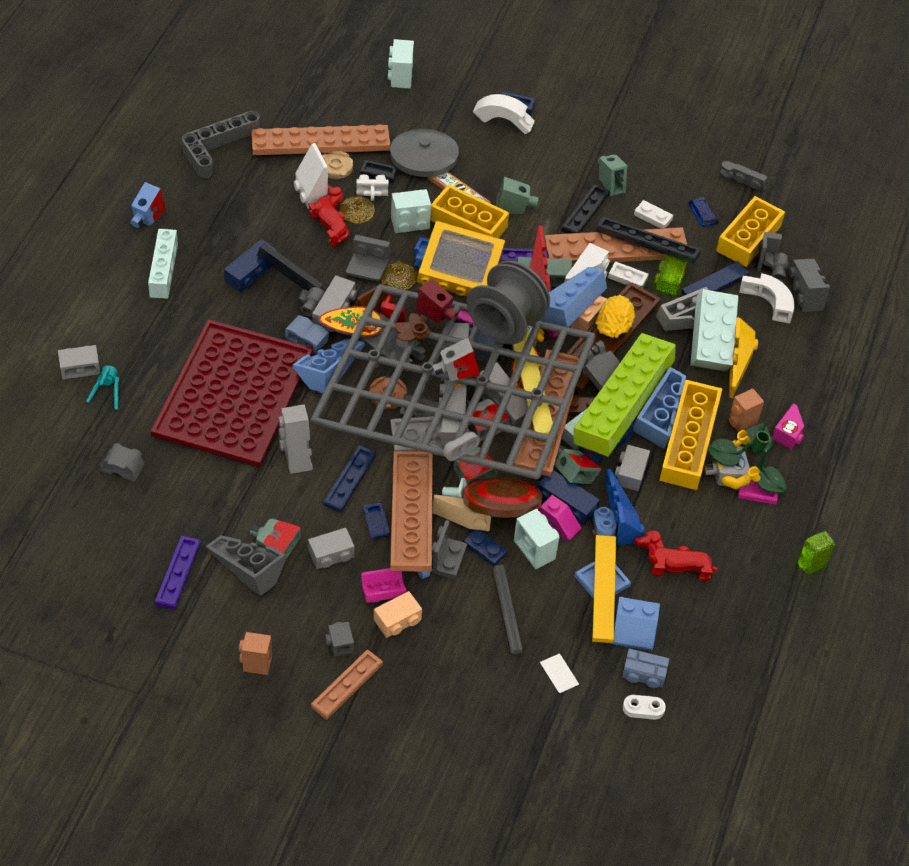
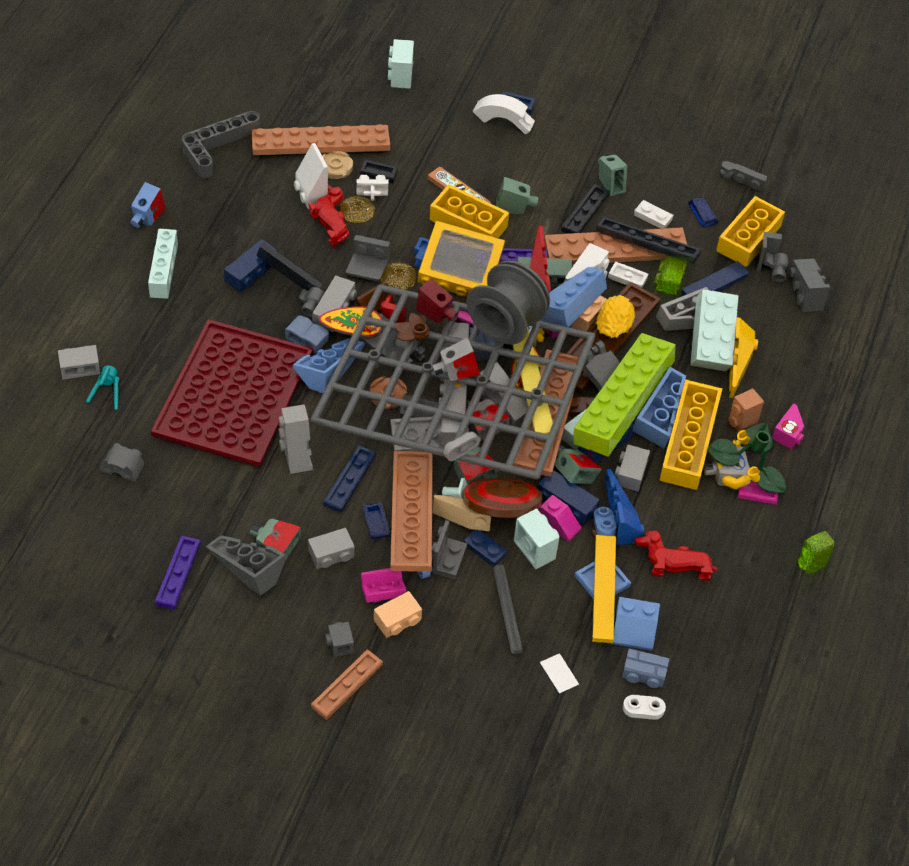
nougat brick [239,632,272,675] -> none
dark grey dish [390,129,459,177] -> none
light aqua brick [391,189,431,233] -> none
white arch [739,273,794,323] -> none

